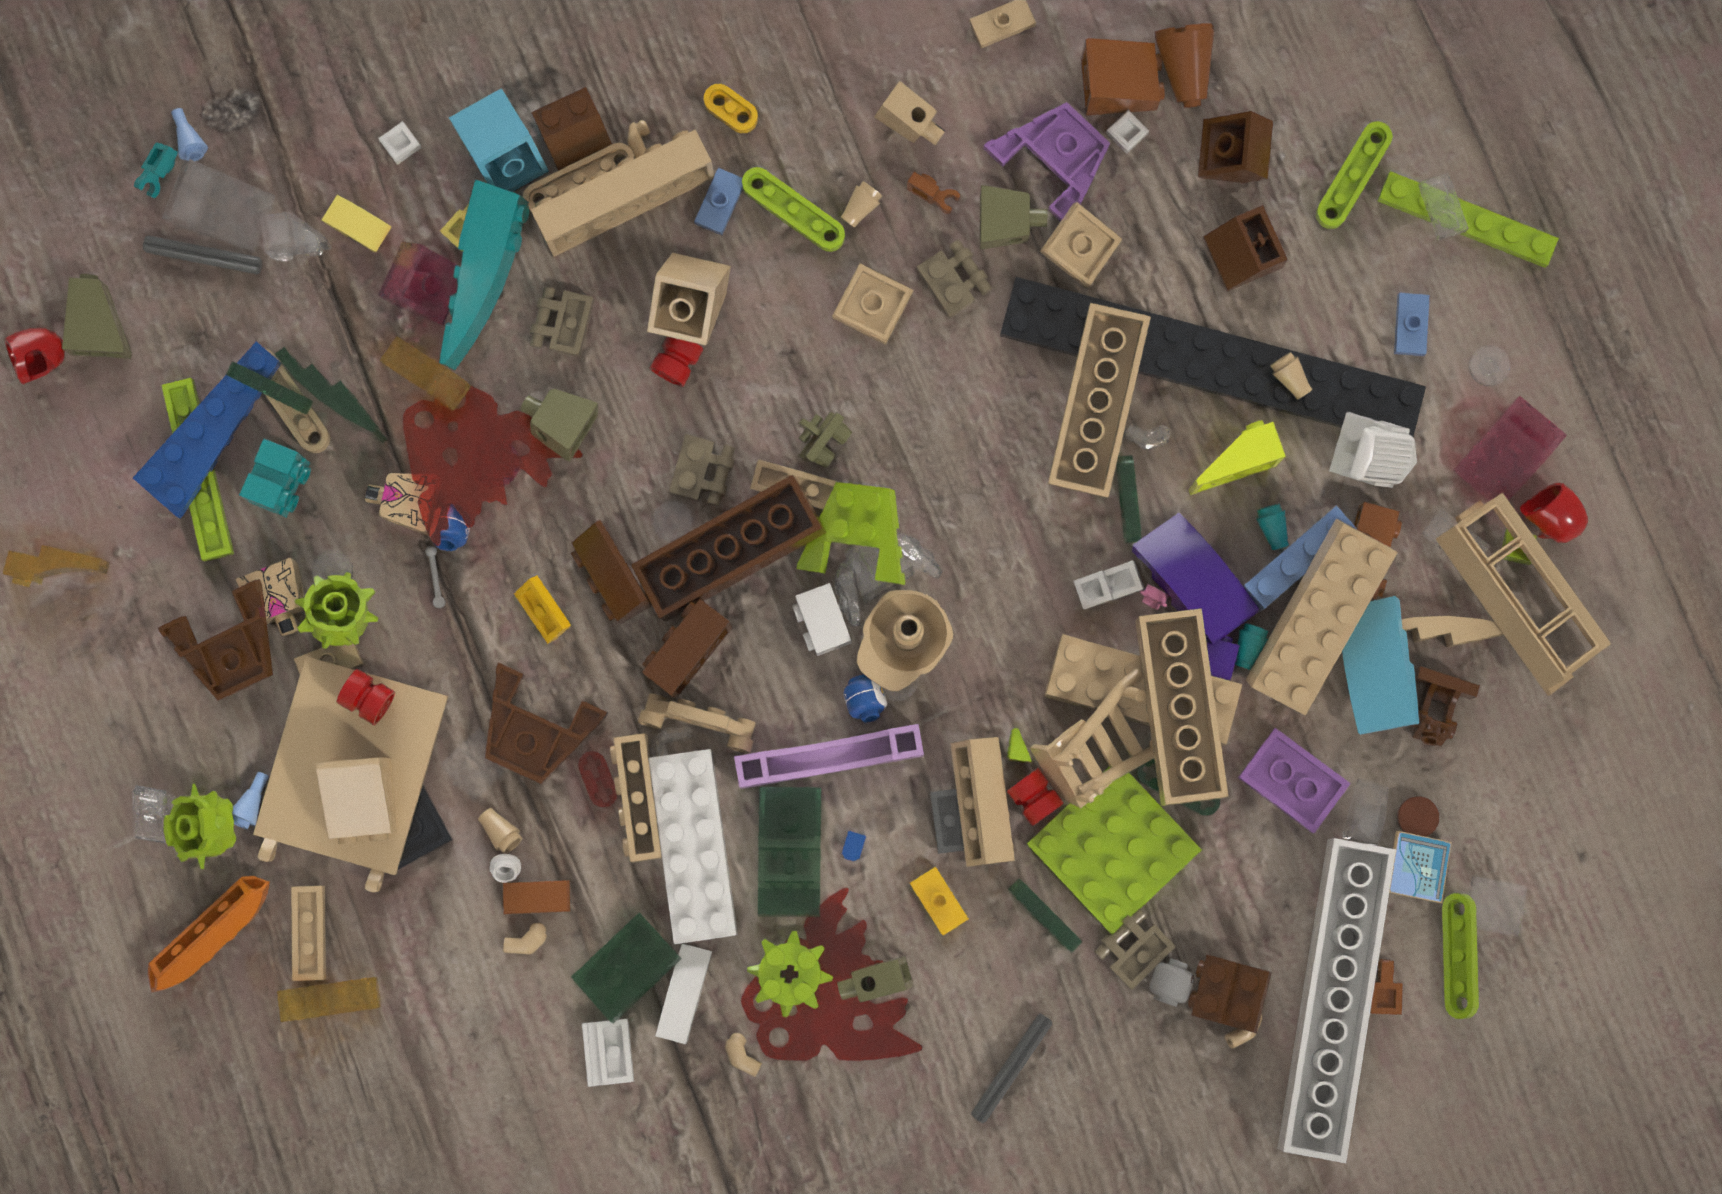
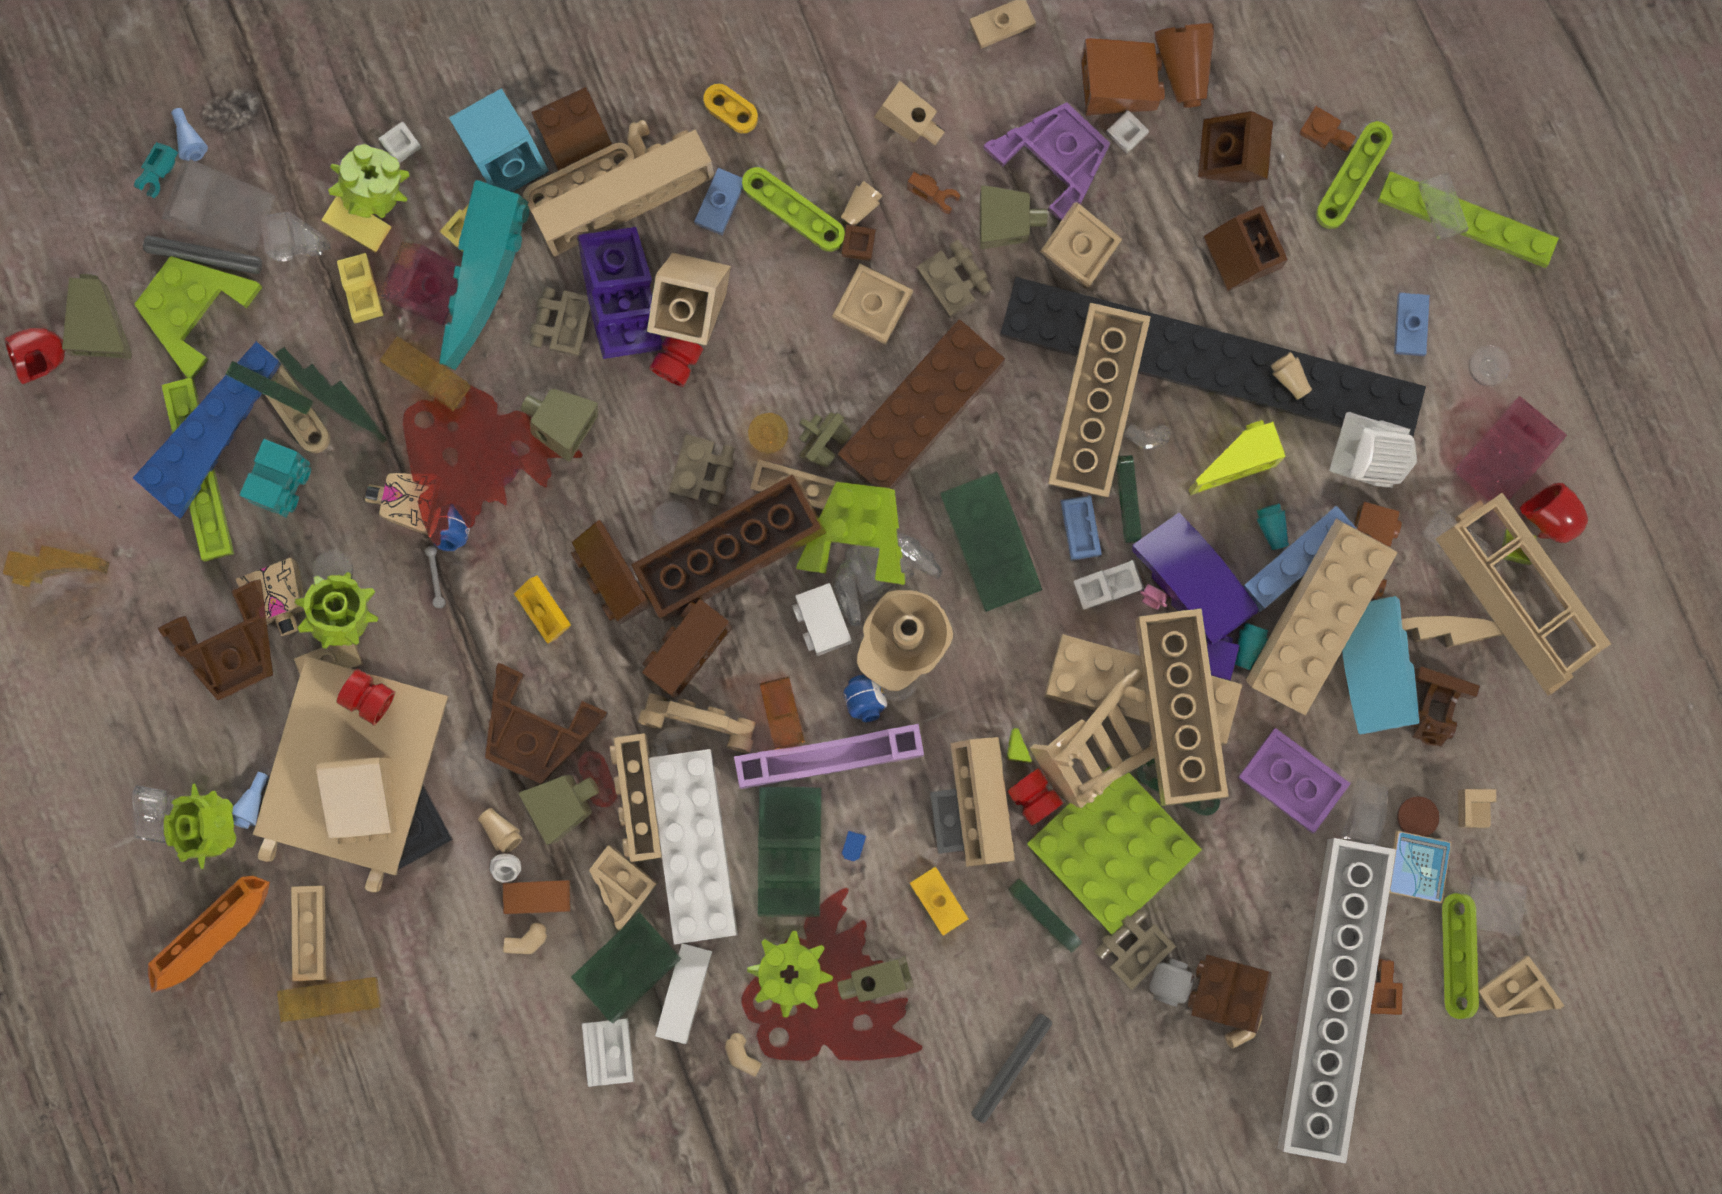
none -> lime wing [134,256,262,380]
none -> lime brick [328,144,409,218]
none -> light yellow slope [337,253,384,323]
none -> olive torso [518,775,599,845]
none -> dark purple slope [577,227,662,359]
none -> tan wing [589,845,658,931]
none -> clear yellow piece [748,413,789,454]
none -> clear orange slope [759,676,805,749]
none -> reddish brown brick [838,319,1005,489]
none -> reddish brown plate [842,225,876,261]
none -> clear green slope [940,471,1042,612]
none -> medium blue plate [1060,495,1102,561]
none -> dark orange plate [1299,106,1356,152]
none -> tan panel [1458,789,1496,828]
none -> tan wing [1478,956,1564,1018]

